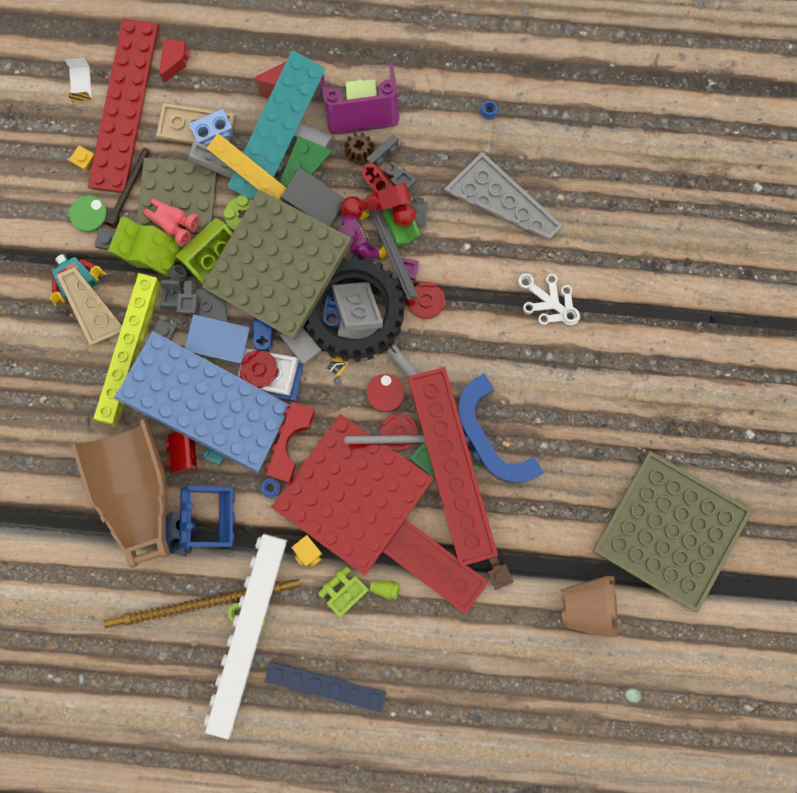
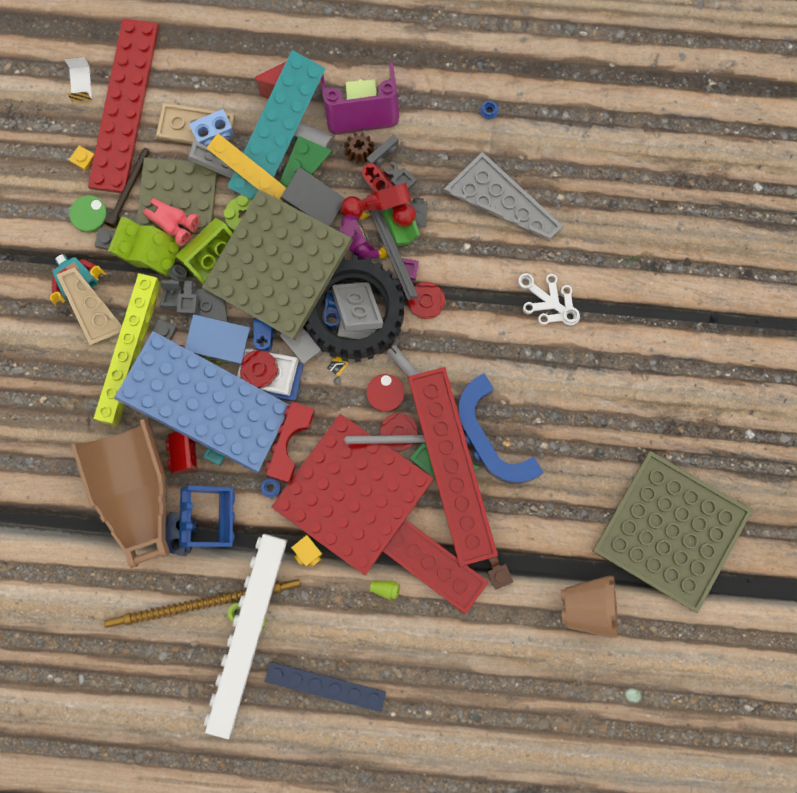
red slope [159,39,190,82] -> none
lime plate [318,566,369,618] -> none

